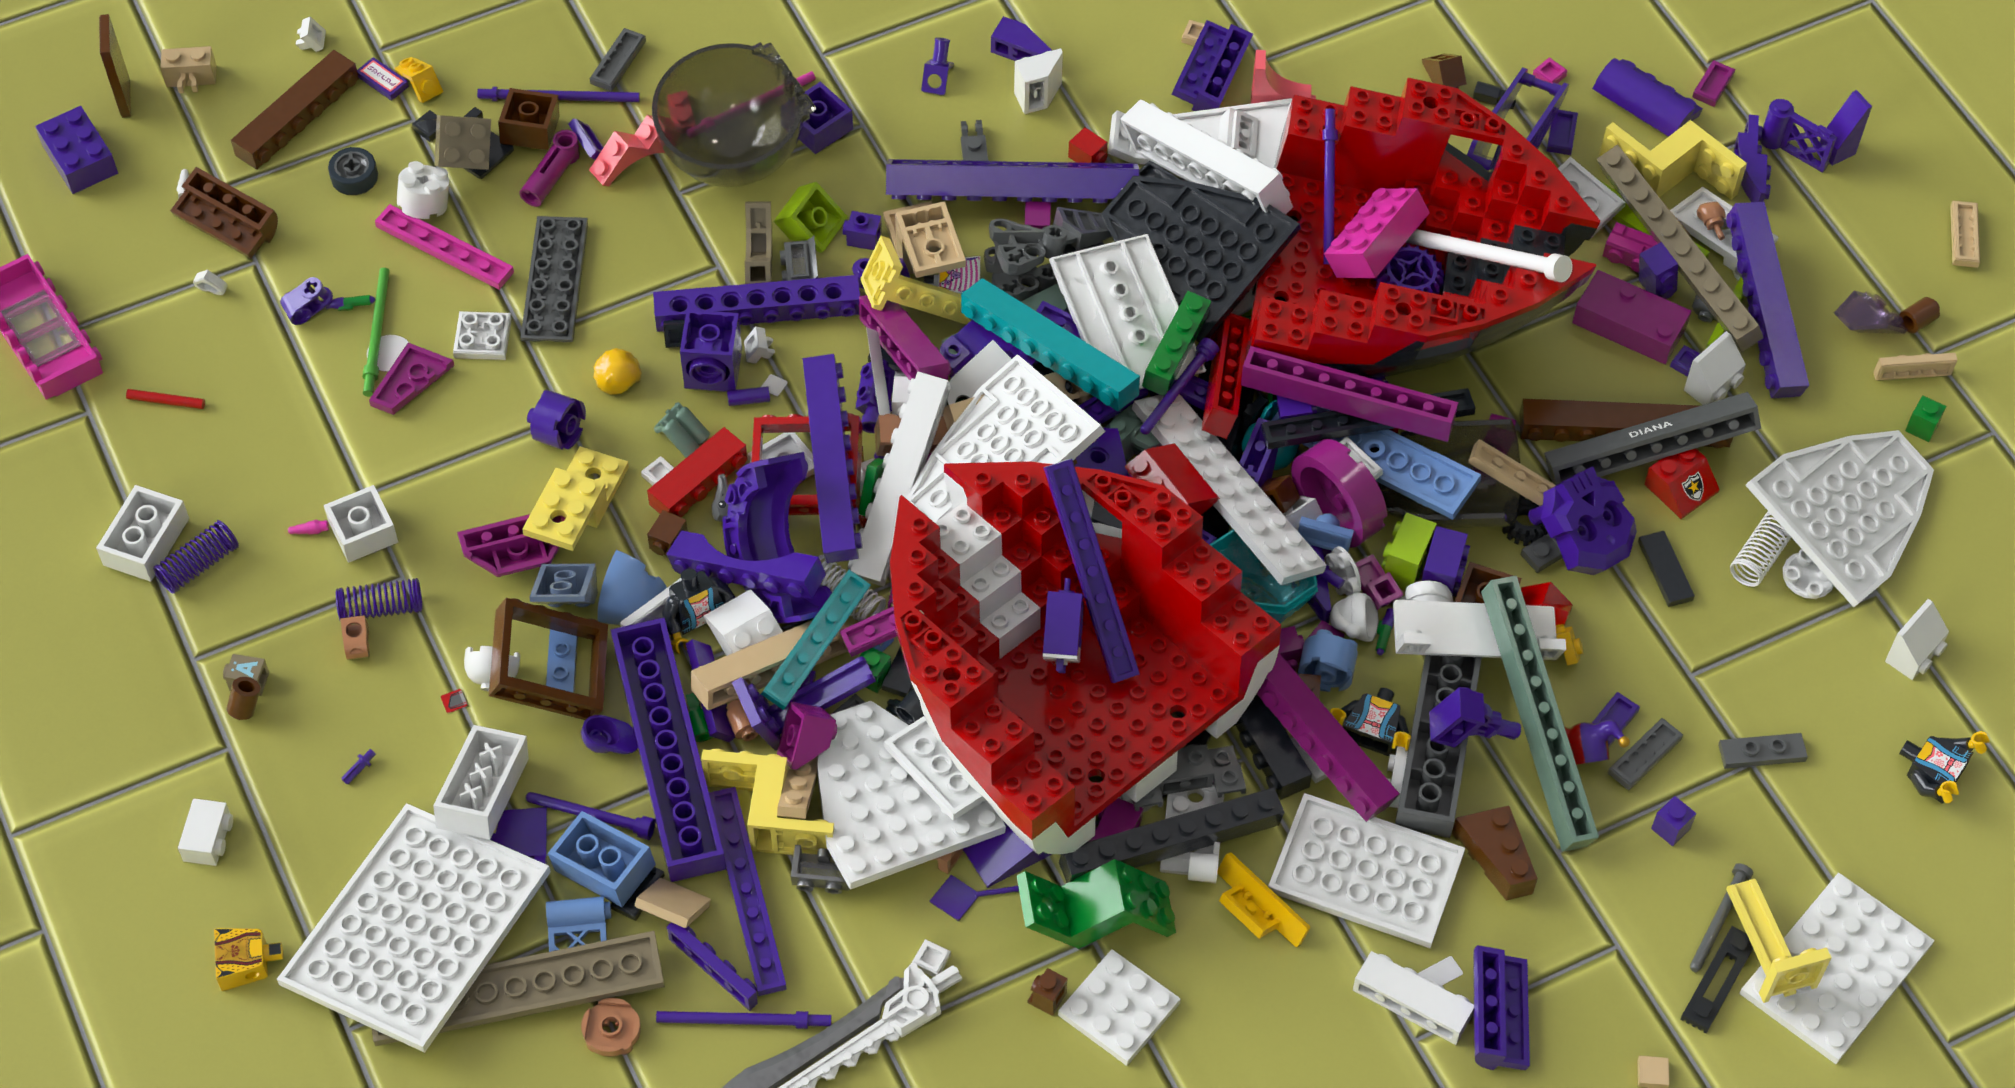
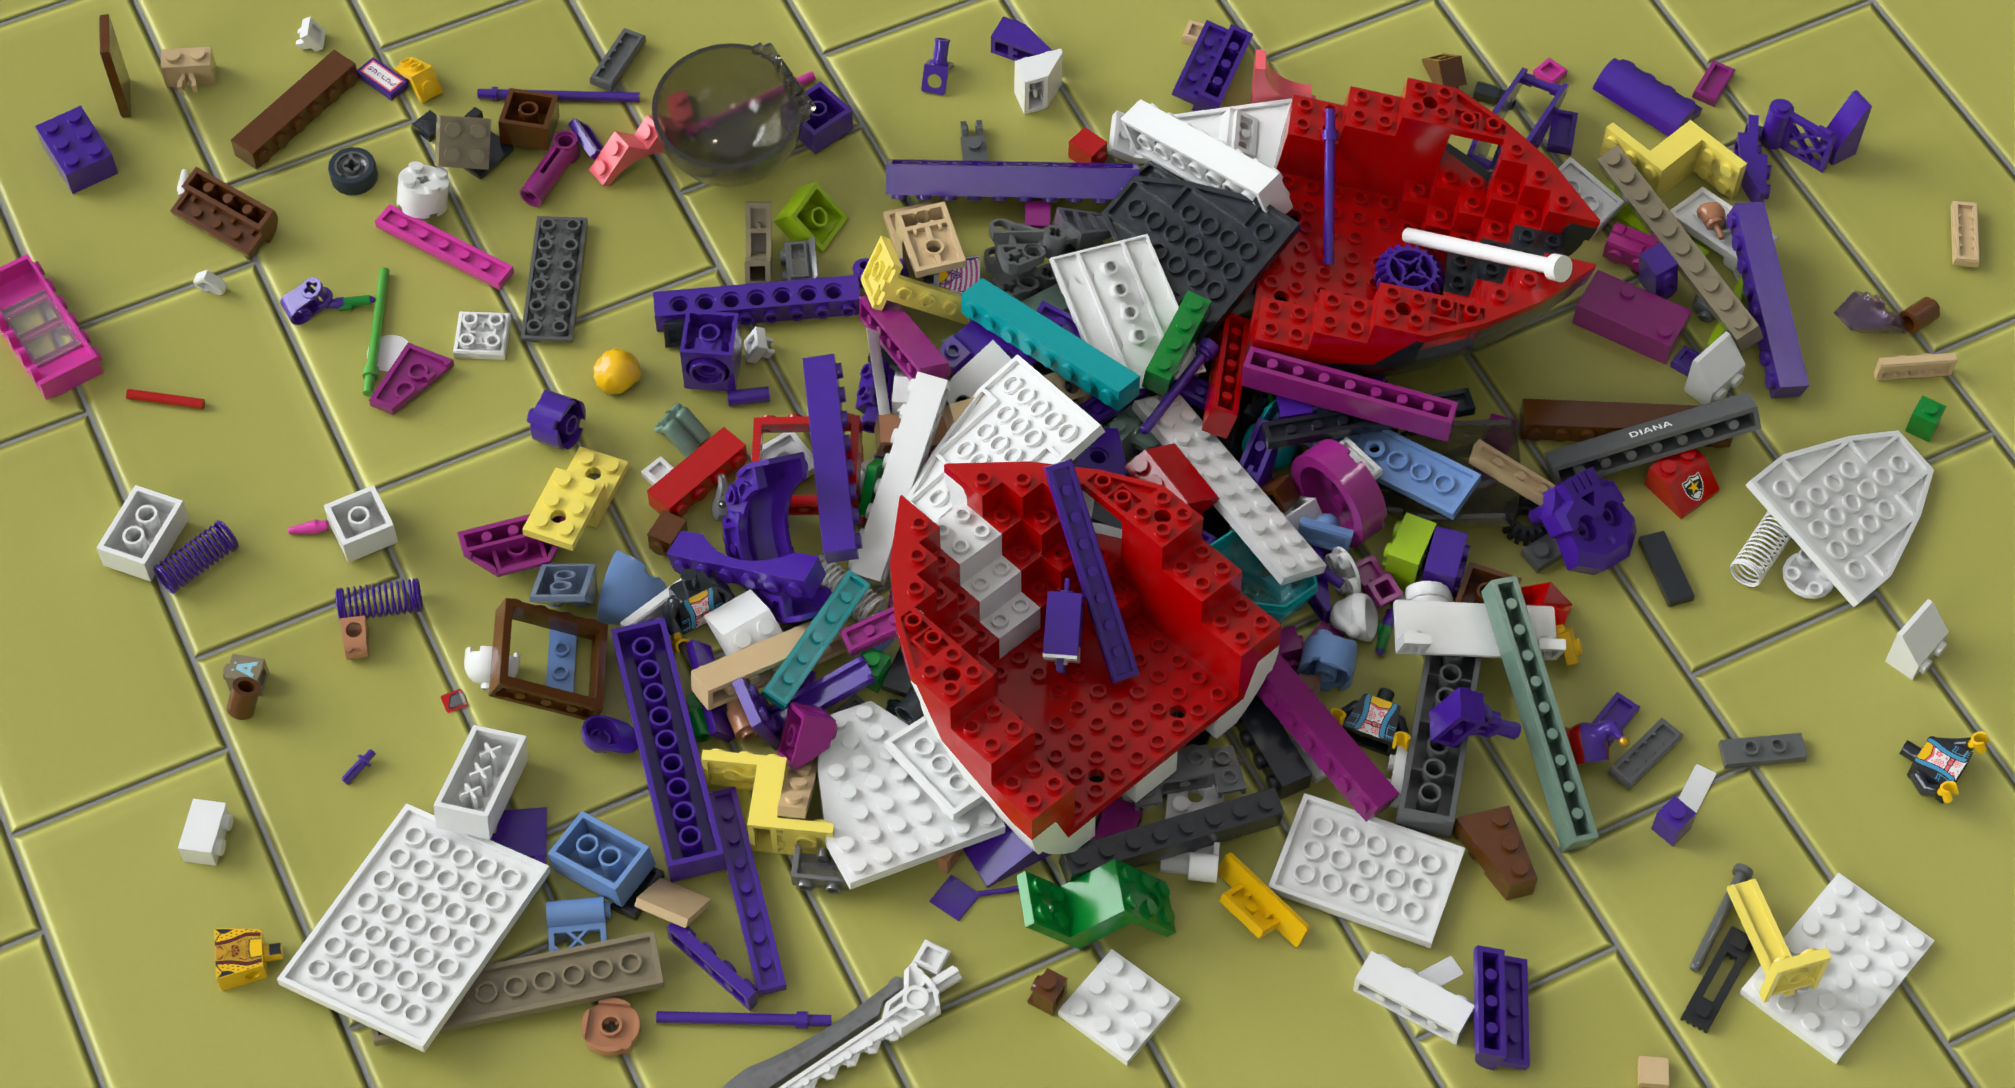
dark purple piece [525,792,656,840] -> none
white sticker [761,374,788,396] -> none
dark purple brick [843,211,882,250] -> none
dark pink brick [1324,188,1430,278] -> none
none -> white sticker [1678,764,1716,813]

